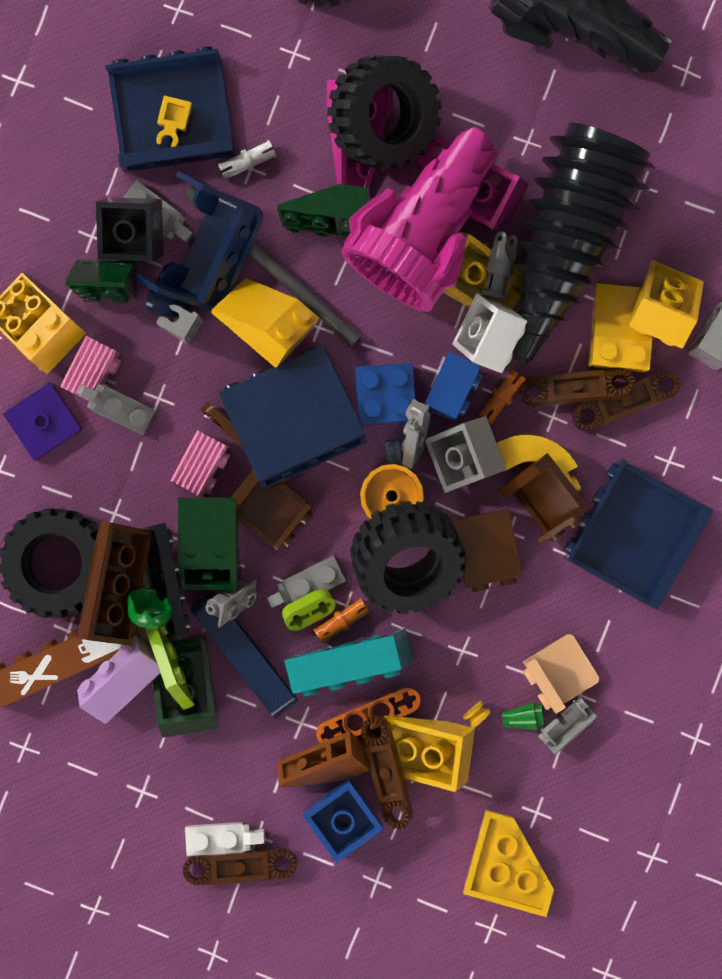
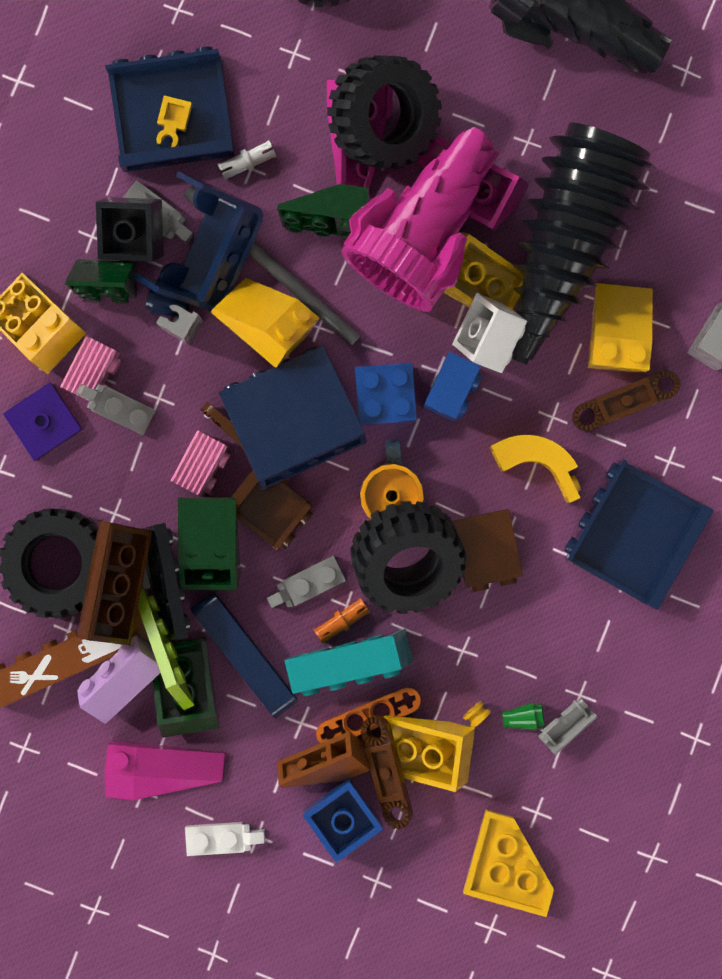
green hair [127,589,173,629] -> none
reddish brown plate [183,848,297,886] -> none
light grey hinge [206,580,257,628] -> none
lime beam [282,589,336,631] -> none
light grey hinge [401,399,431,469] -> none
light grey brick [425,416,506,493] -> none
orange pin [477,369,526,425] -> none
dark grey piece [481,232,518,300] -> none
reddish brown panel [497,453,590,544] -> none
reddish brown plate [520,368,635,407] -> none
light nougat bracket [522,634,599,714] -> none
yellow slope [629,260,704,349] -> none
none -> dark pink wedge [105,740,226,800]

